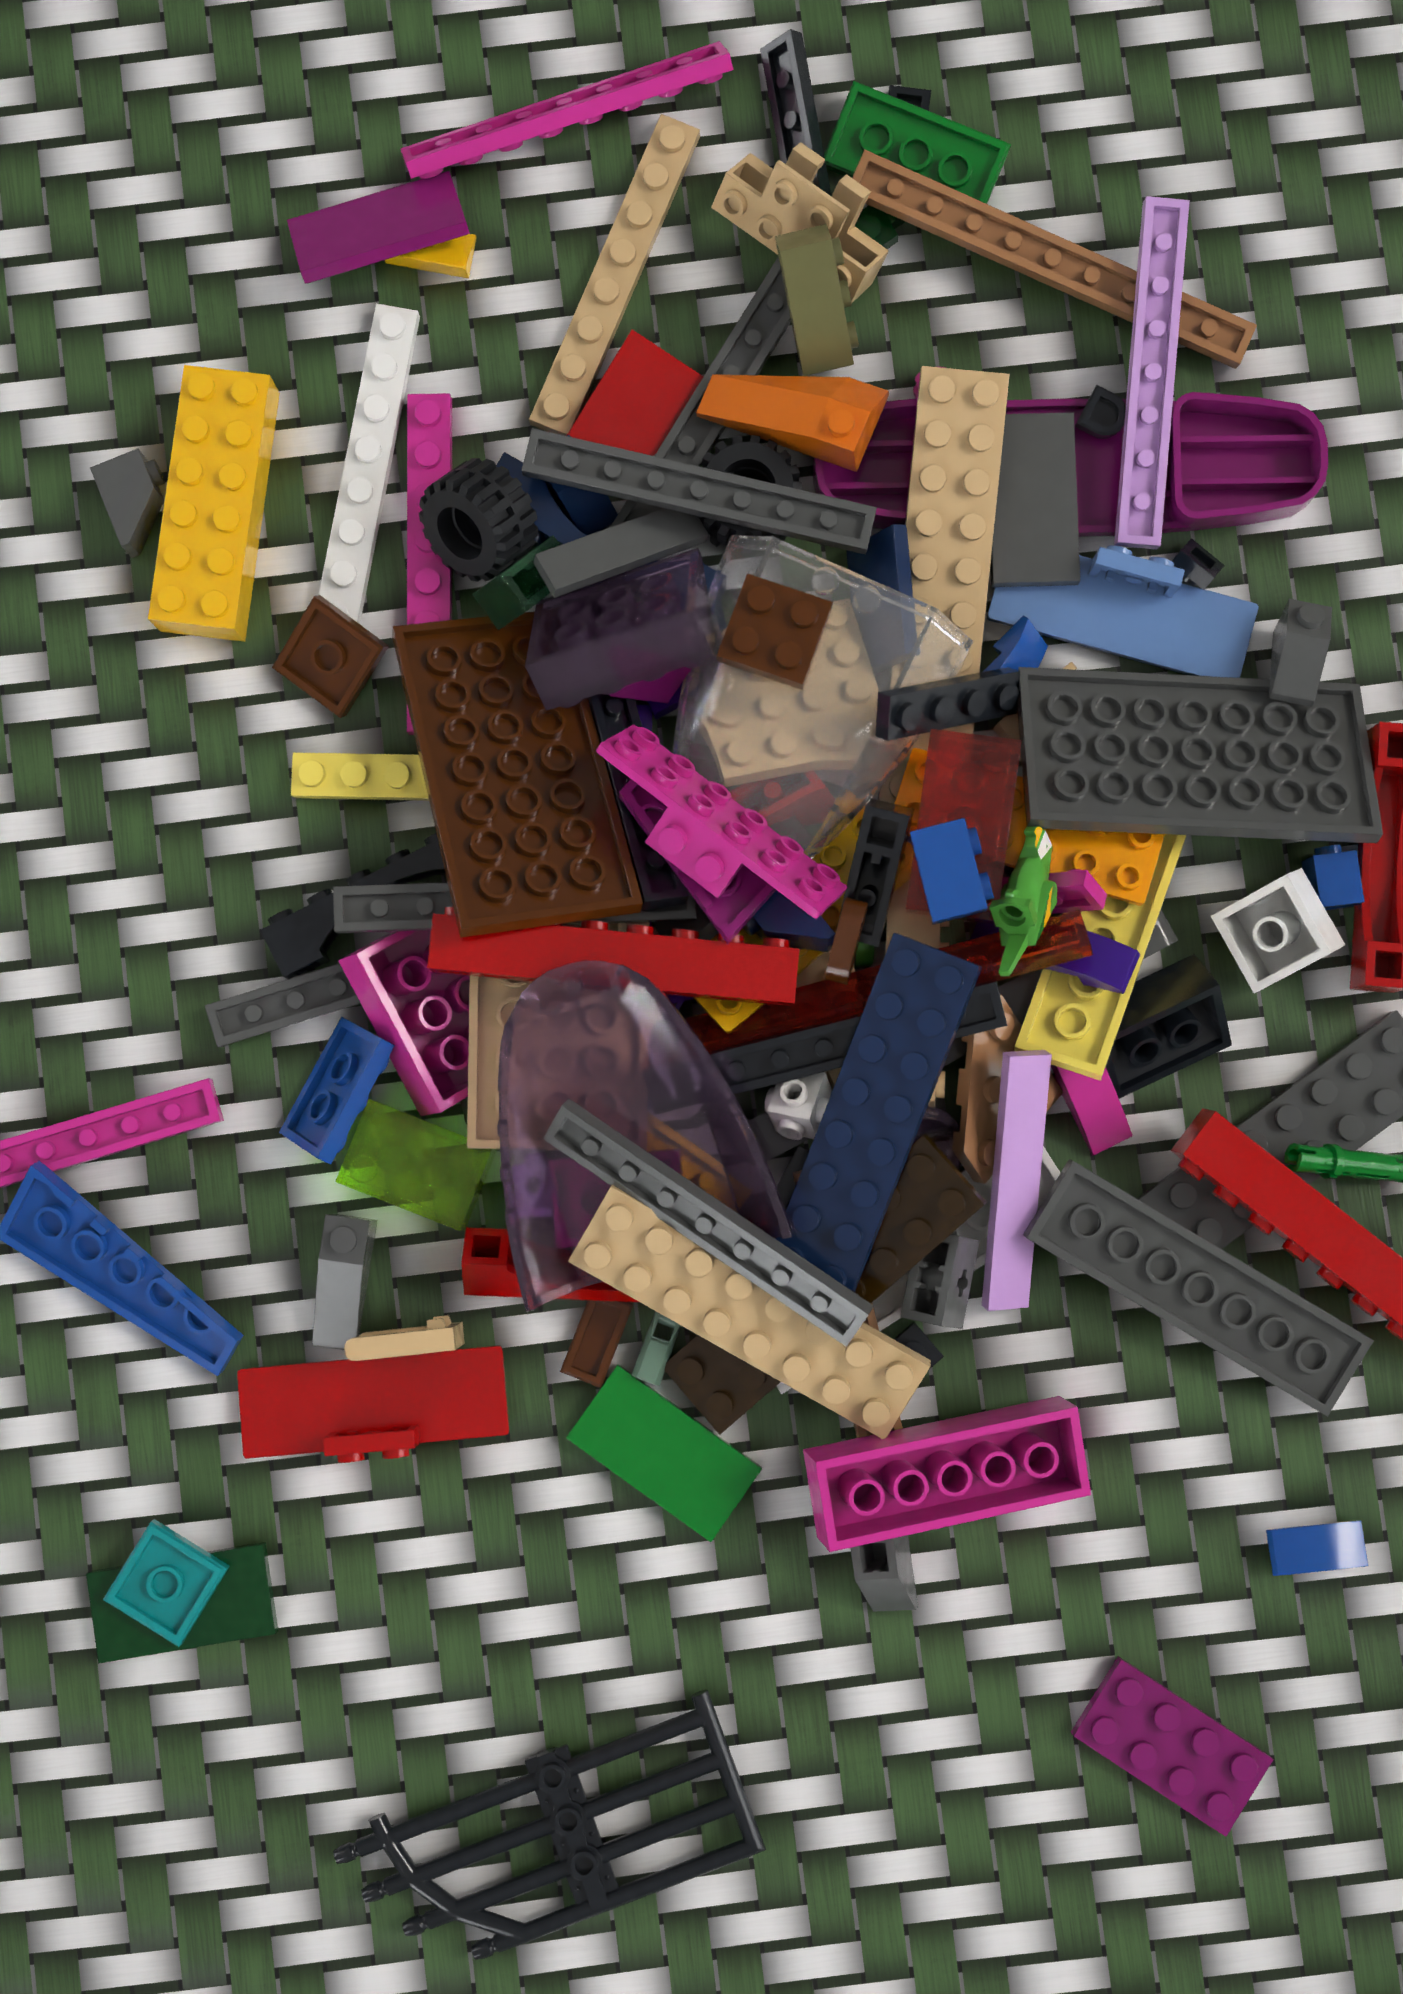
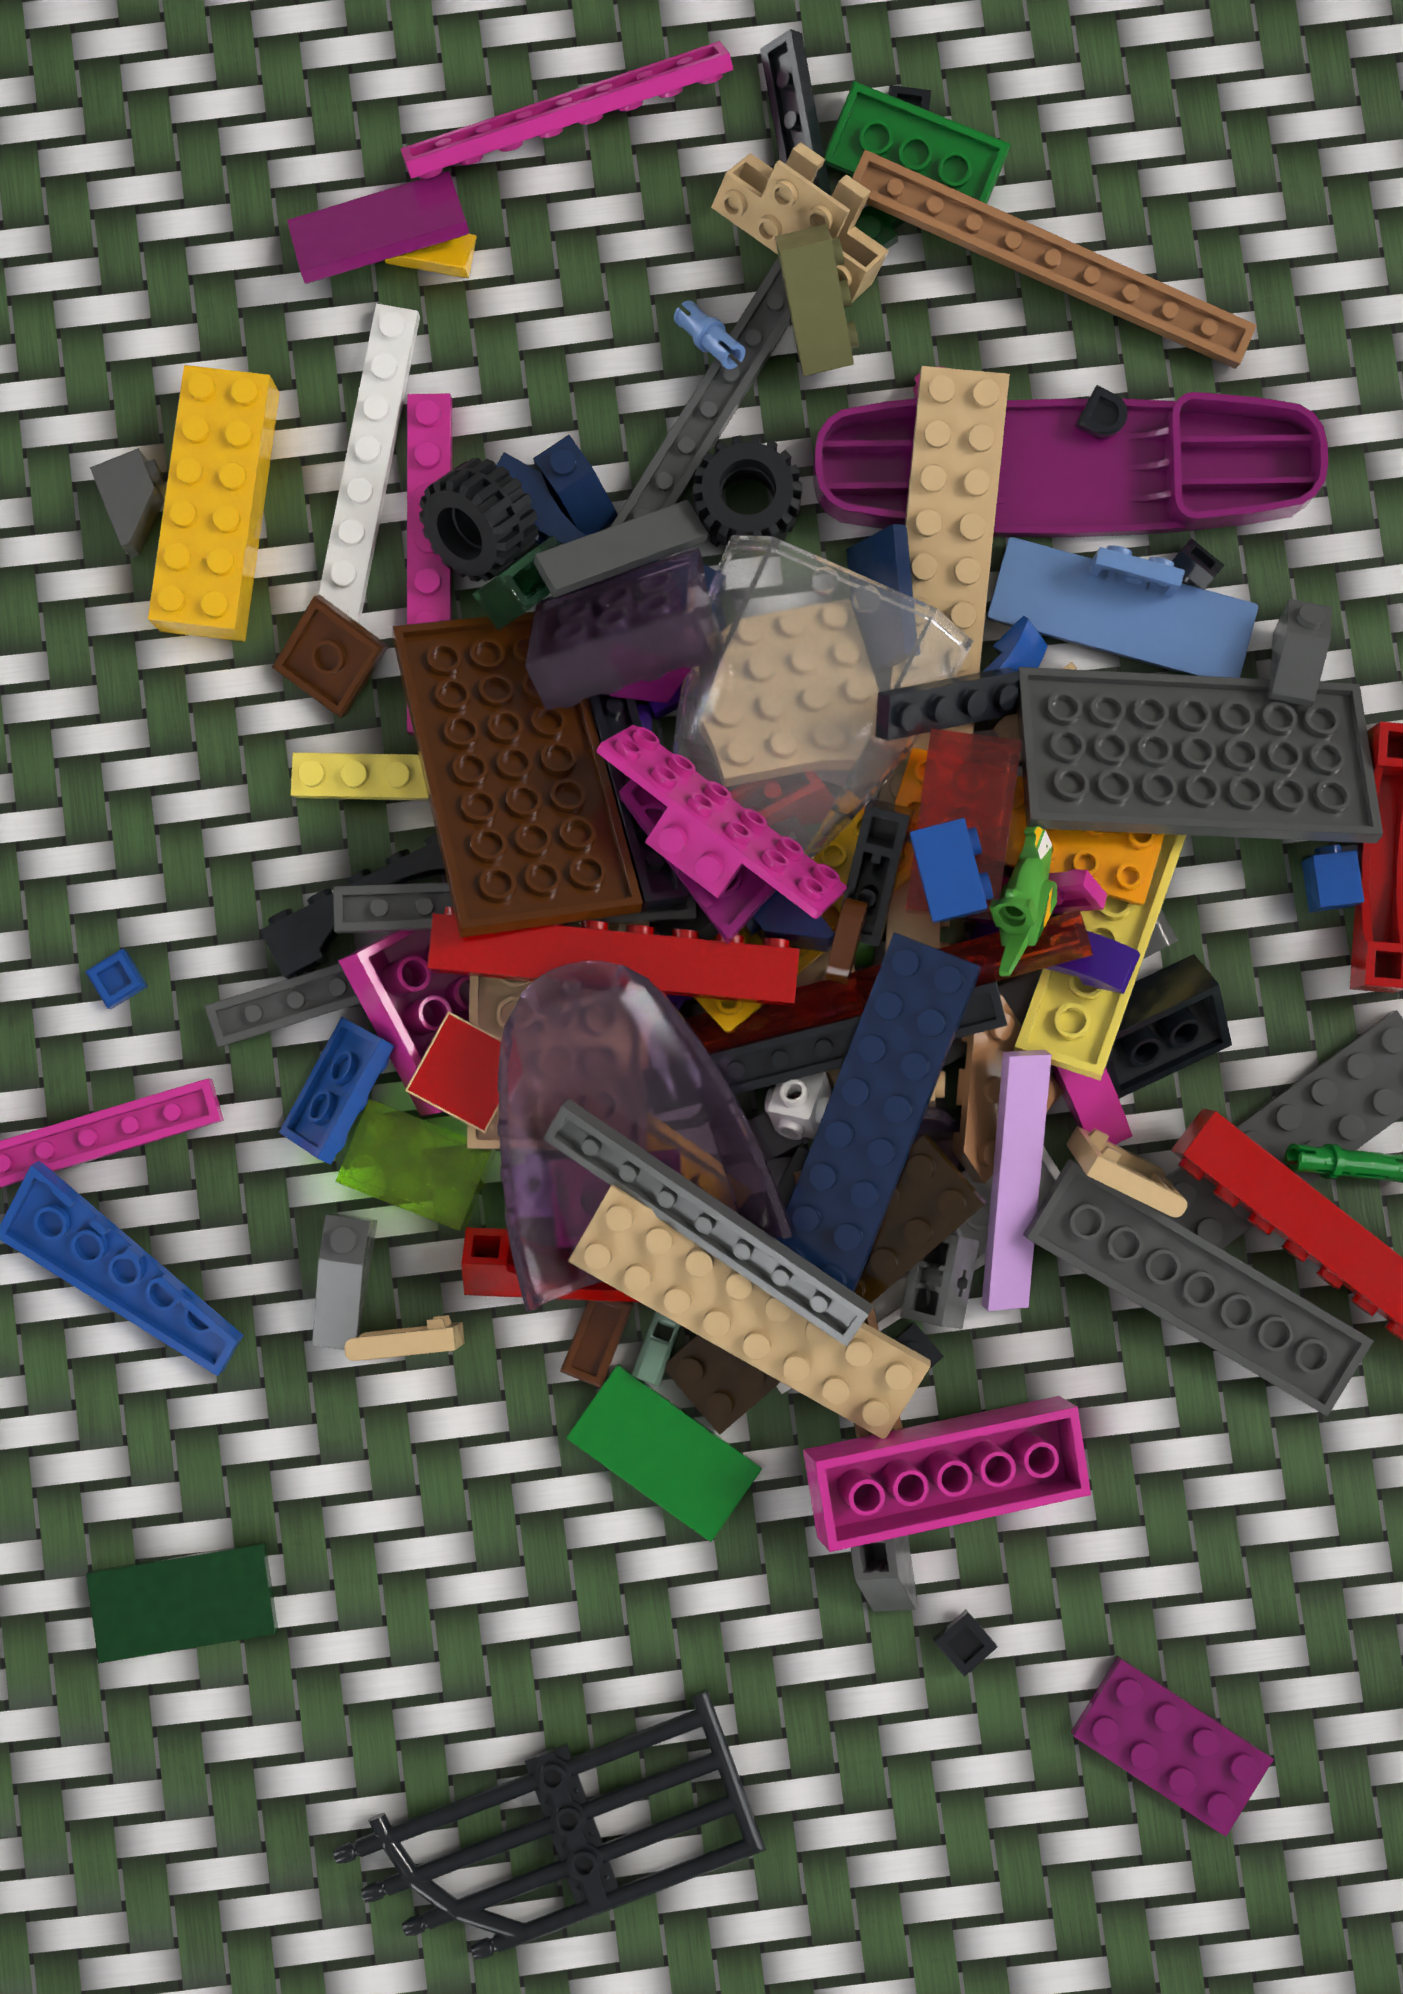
teal tile [103,1519,230,1647] -> none
red bracket [237,1345,510,1463] -> none
dark grey plate [522,428,877,555] -> none
tan plate [529,114,700,436] -> none
red tile [566,329,704,456] -> none
orange wedge [696,374,889,472] -> none
reddish brown plate [717,573,833,690] -> none
dark grey tile [991,412,1080,587] -> none
lavender plate [1114,196,1190,550] -> none
white brick [1211,868,1345,993] -> none
blue slope [1266,1520,1369,1576] -> none
none -> blue tile [85,949,148,1009]
none -> red tile [405,1011,528,1134]
none -> medium blue pin [674,300,746,369]
none -> black plate [933,1609,998,1677]
none -> tan container [1066,1126,1187,1218]

